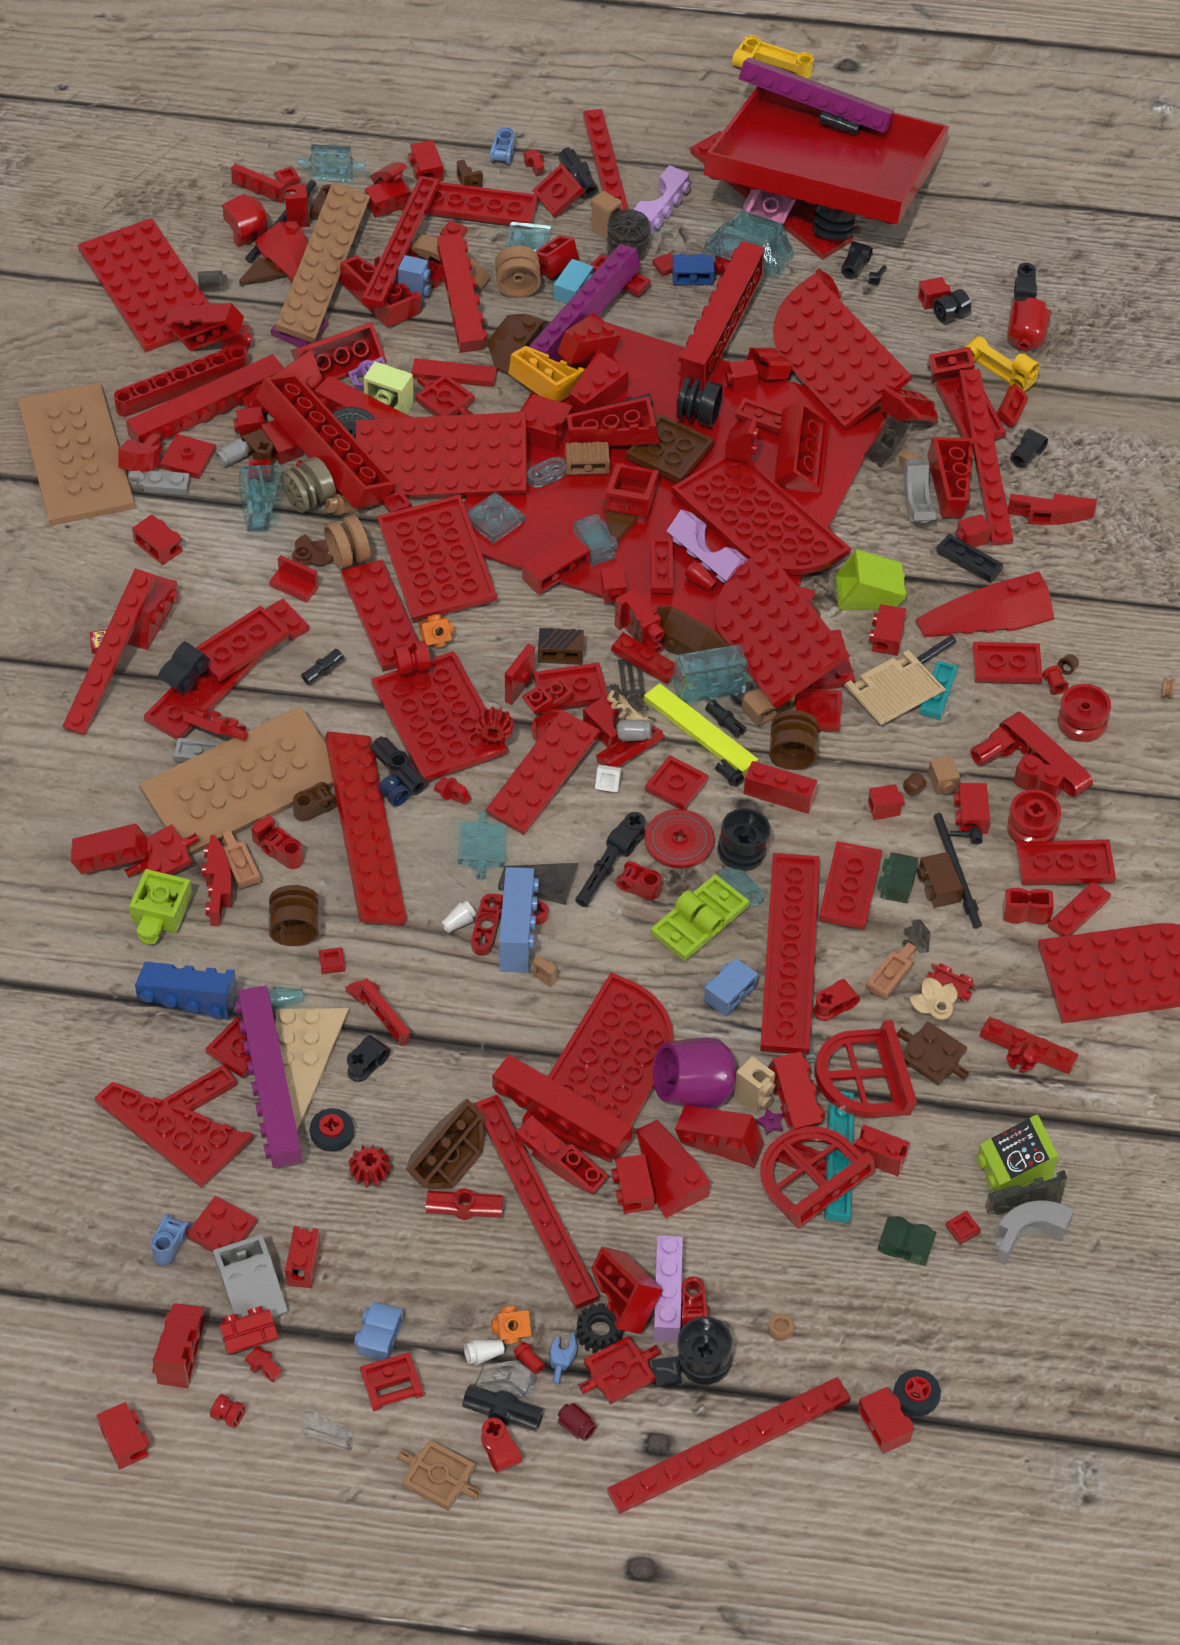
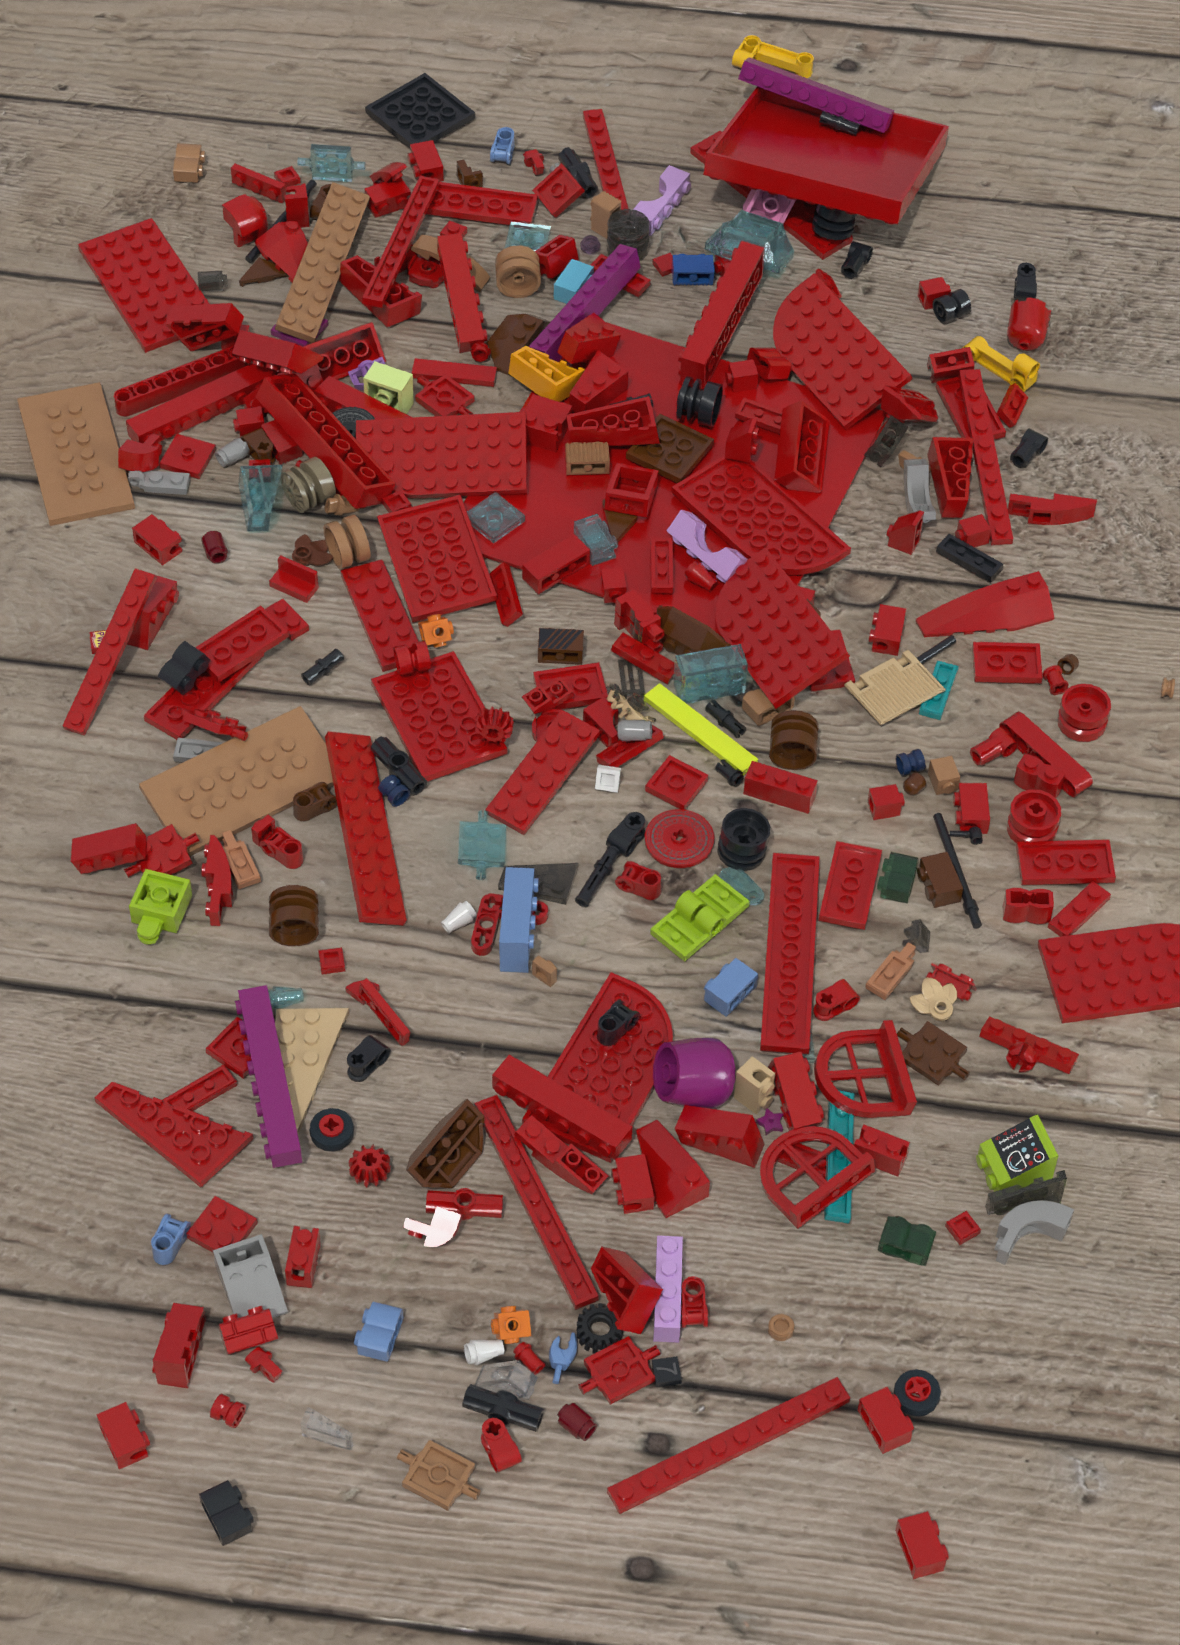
blue wedge [135,962,238,1020] -> none
red plate [359,1352,423,1412] -> none
medium blue brick [398,255,431,304] -> none
red piece [434,777,471,804] -> none
red plate [505,644,535,705] -> none
clear light blue plate [527,457,567,487] -> none
black wheel [677,1316,733,1385] -> none
red plate [795,688,842,732] -> none
lime slope [835,549,907,610] -> none
black hand [868,265,887,285] -> none
none -> medium nougat brick [173,143,205,183]
none -> black brick [199,1480,254,1546]
none -> dark red brick [201,531,228,564]
none -> red slope [232,330,324,375]
none -> black plate [365,73,475,148]
none -> brick [403,1207,463,1247]
none -> red plate [471,342,491,362]
none -> red plate [489,562,523,627]
none -> clear purple plate [580,235,600,254]
none -> black piece [597,999,640,1046]
none -> red slope [886,510,924,555]
none -> red piece [895,1511,948,1579]
none -> dark blue wheel [896,749,926,776]

